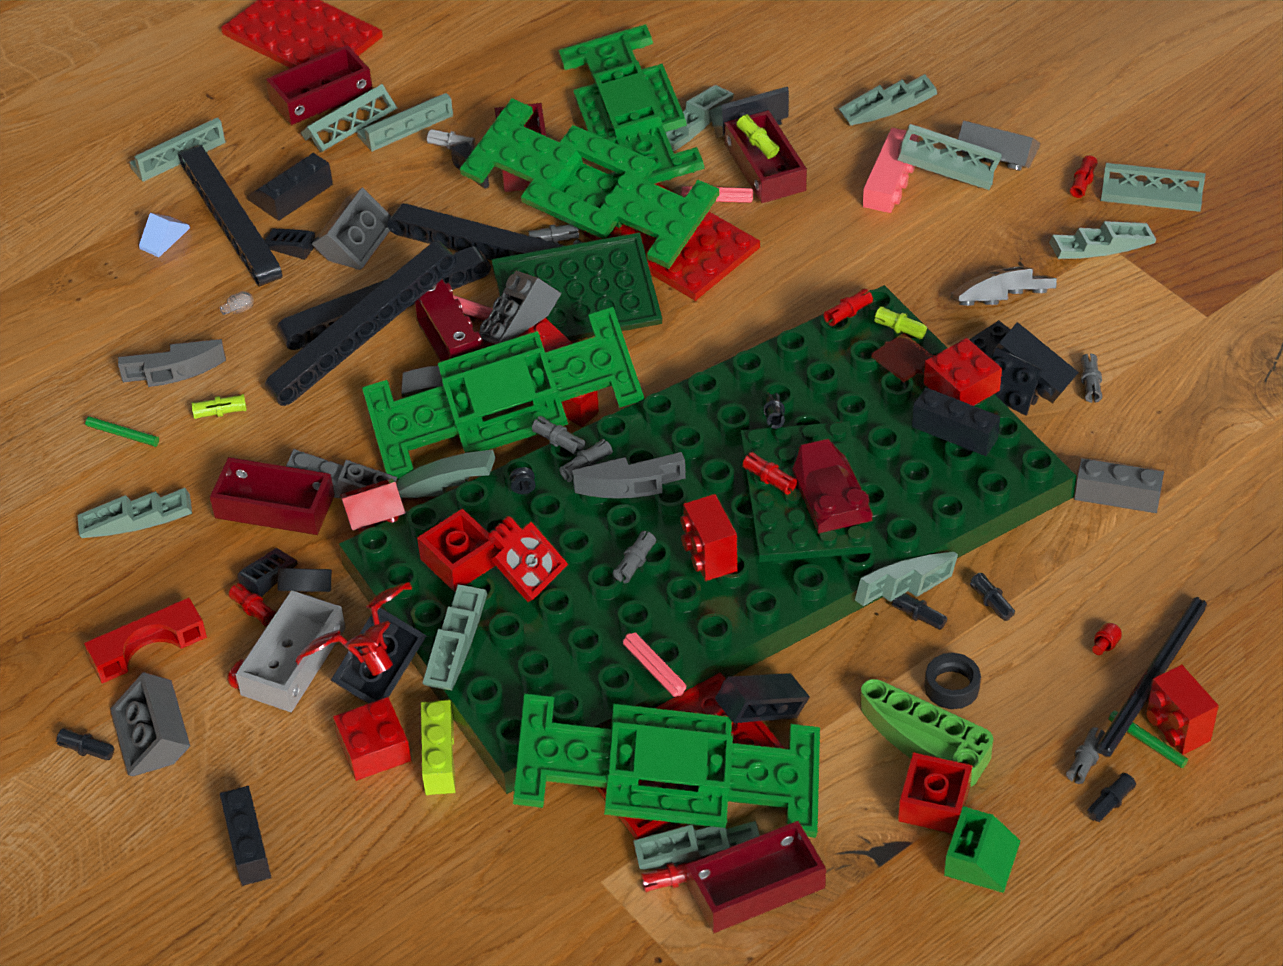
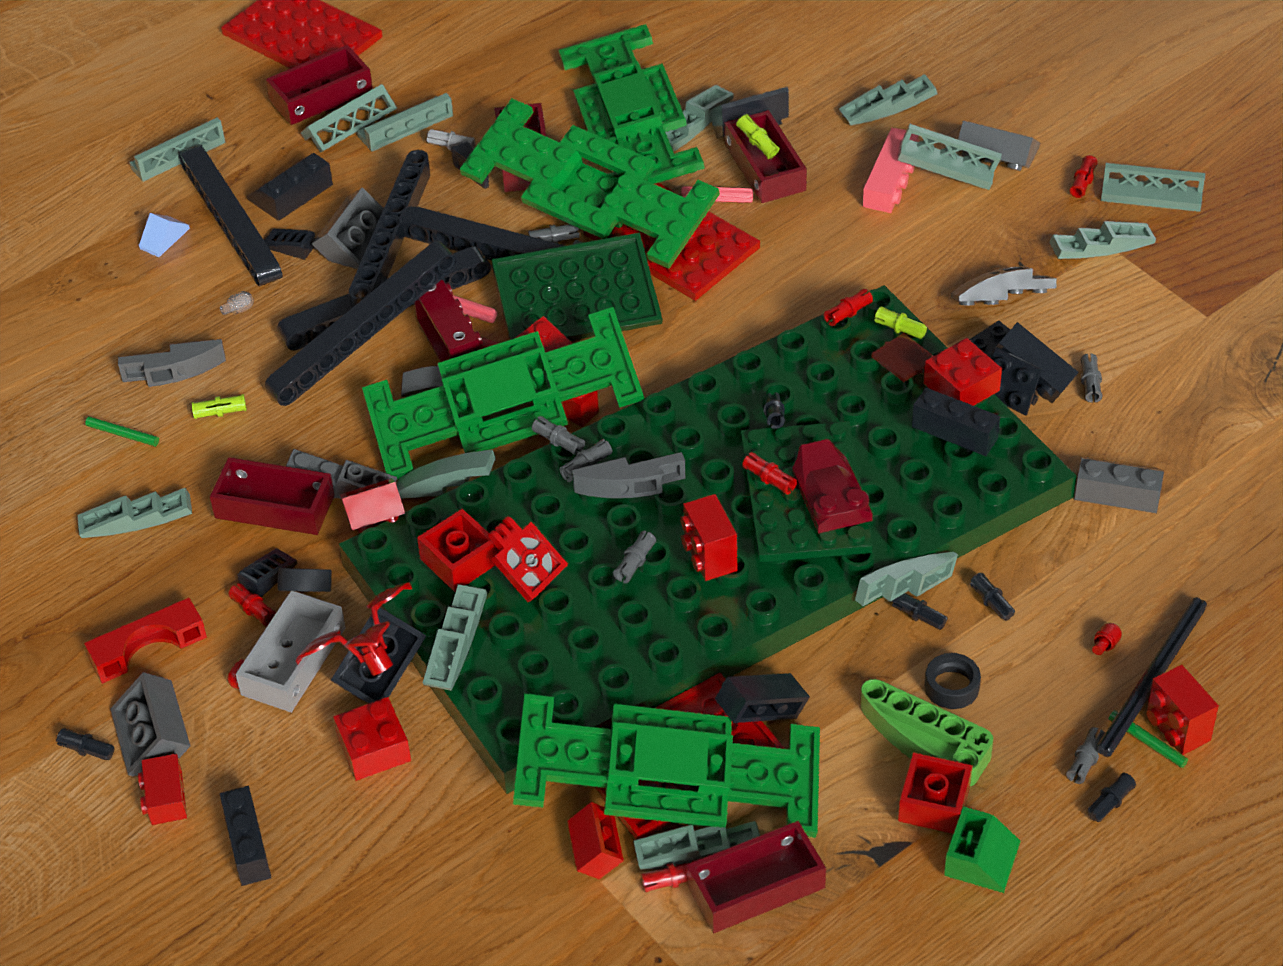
lime arch [421,700,455,795] -> none
dark grey slope [479,270,561,345] -> none
black bush [510,467,536,494] -> none
coral axle [623,633,686,697] -> none
none -> red brick [138,754,187,825]
none -> black beam [349,150,430,309]
none -> red brick [567,802,624,879]

